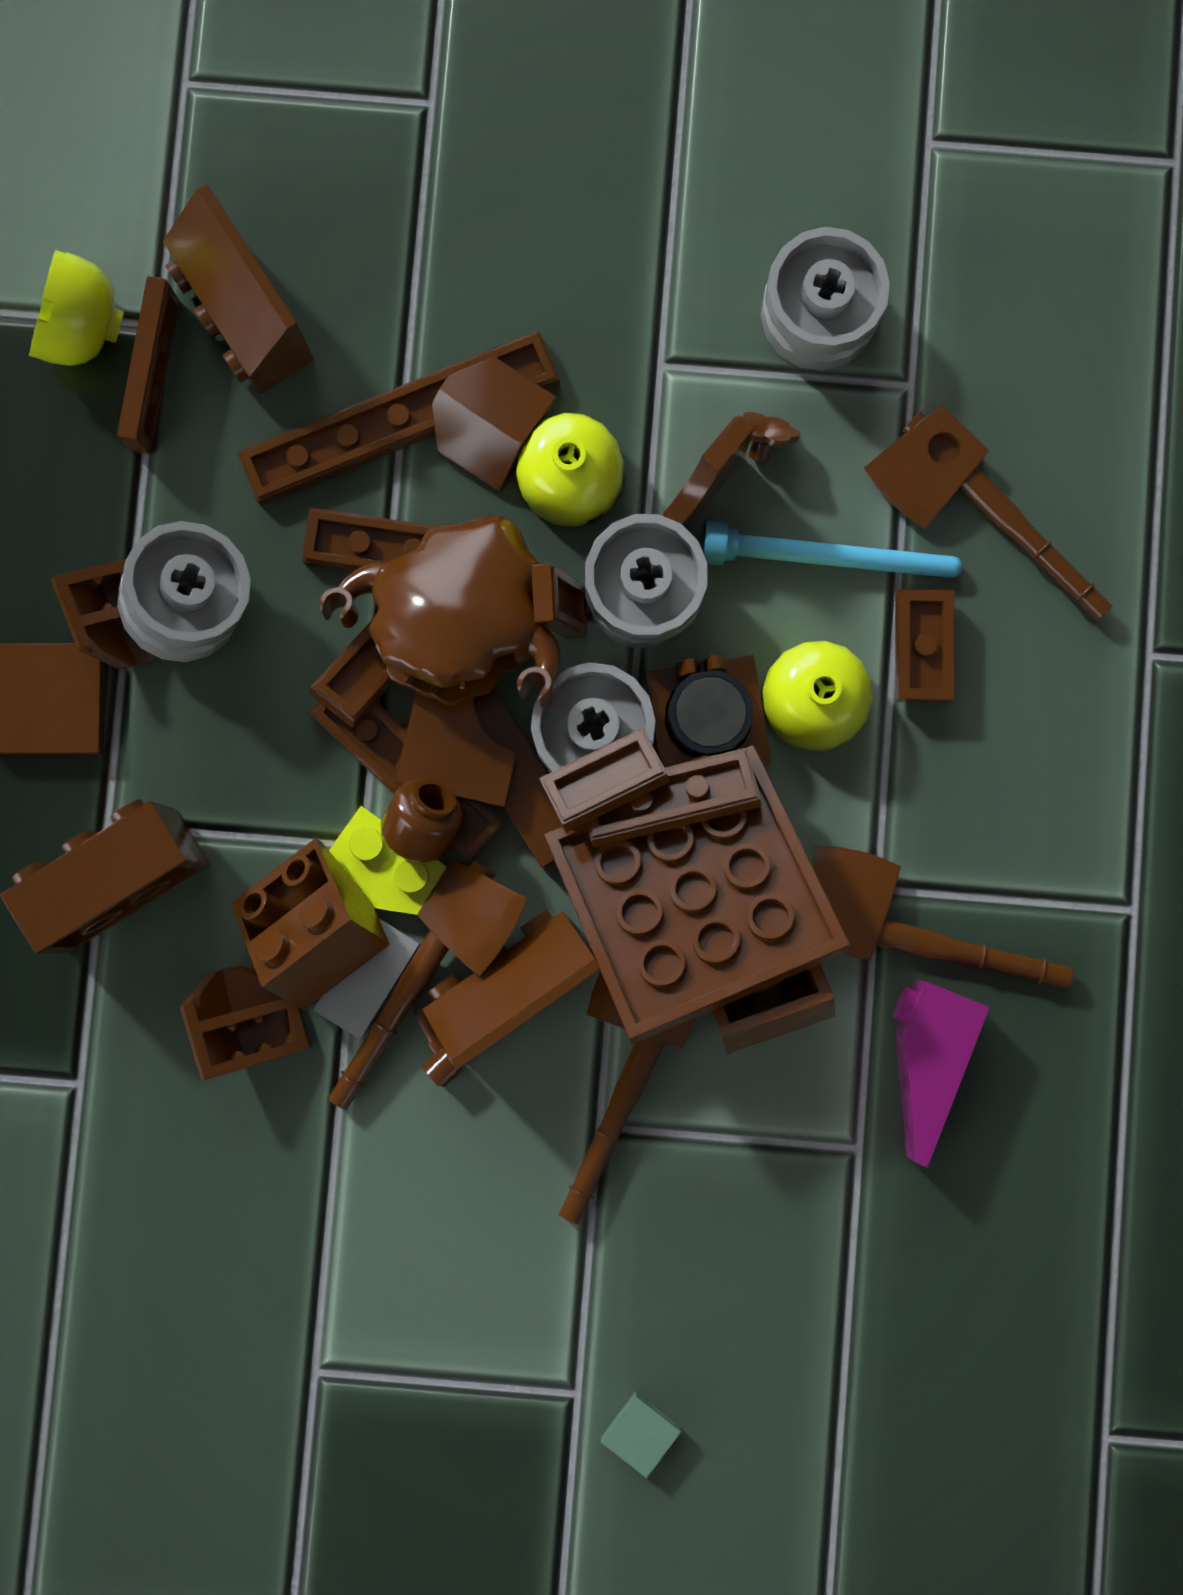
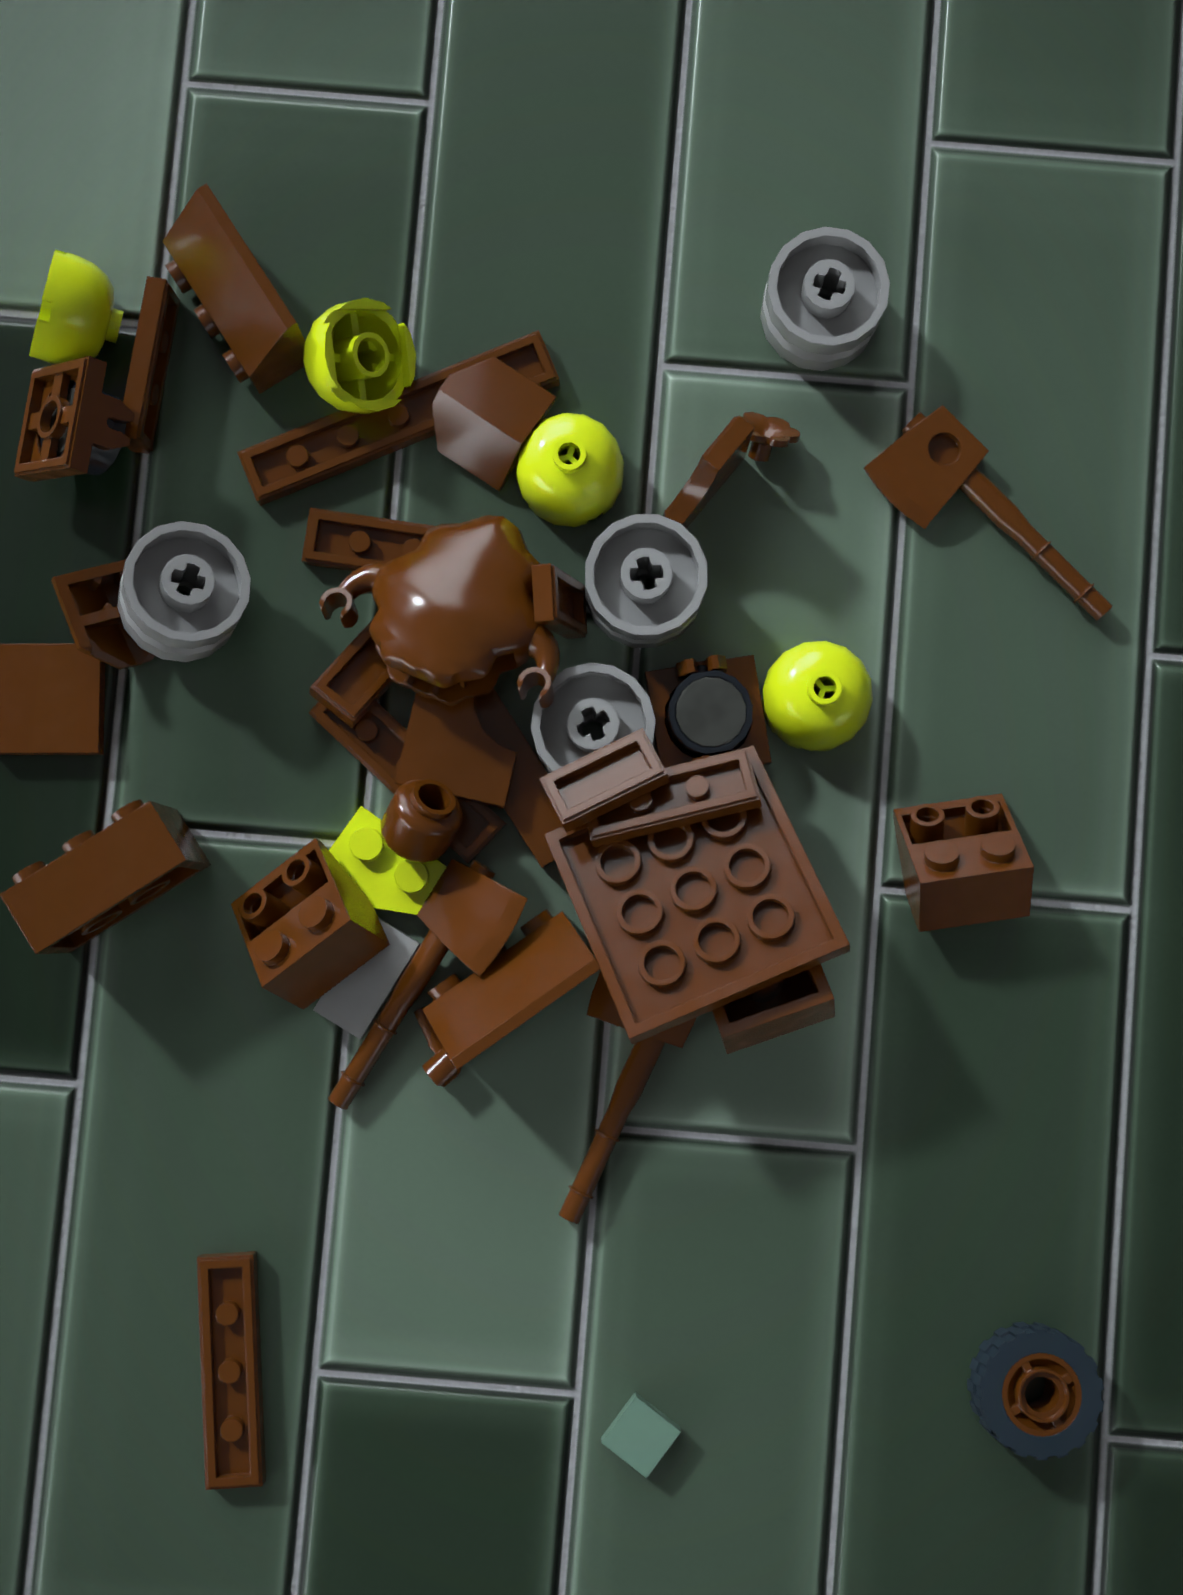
reddish brown slope [180,965,310,1081] -> none
medium azure piece [701,520,963,578] -> none
reddish brown piece [812,845,1074,989] -> none
magenta slope [893,980,990,1168] -> none
reddish brown plate [895,589,954,703] -> none
none -> reddish brown piece [14,356,135,482]
none -> reddish brown tile [197,1251,266,1490]
none -> neon yellow cylinder [303,298,416,414]
none -> reddish brown slope [893,793,1034,932]
none -> black wheel [967,1321,1104,1460]

